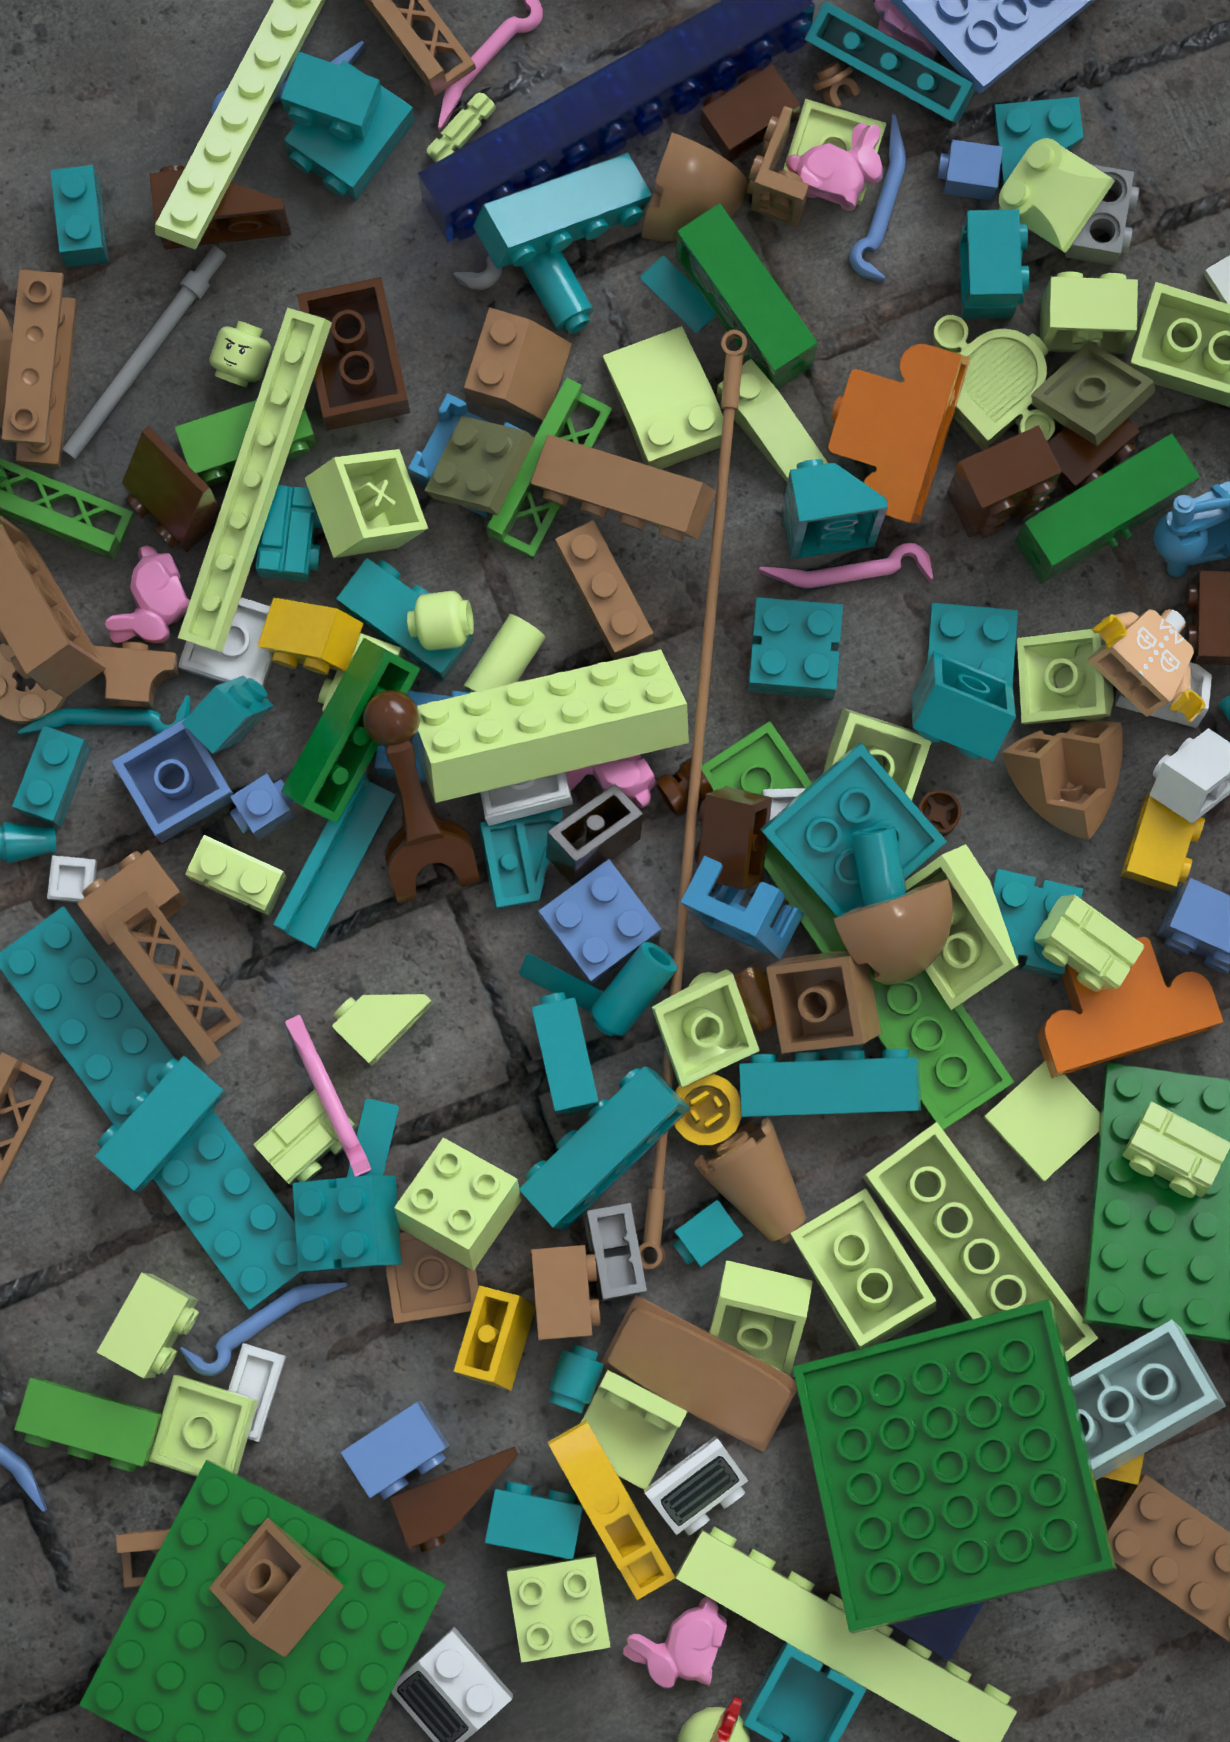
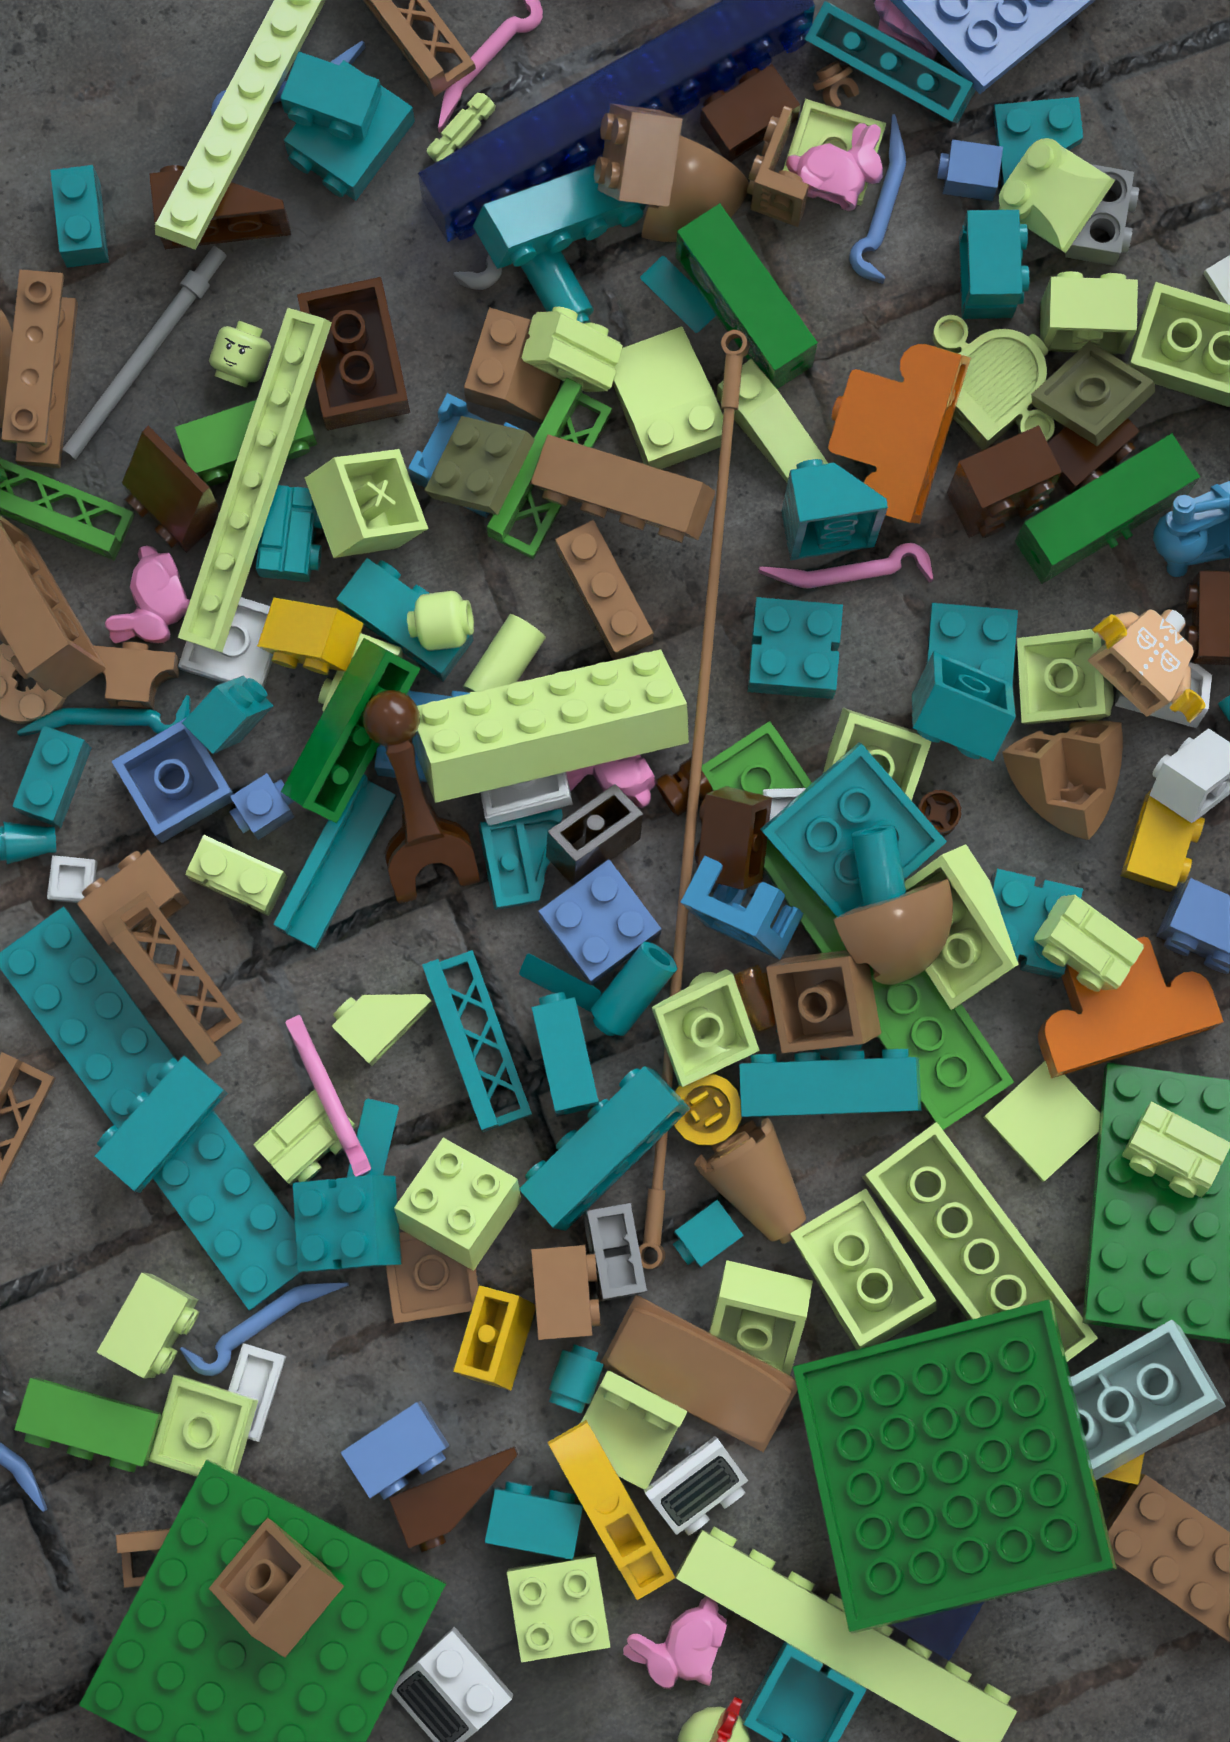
none -> teal fence [422,950,532,1132]
none -> yellowish green brick [521,307,623,392]
none -> medium nougat brick [594,103,683,207]

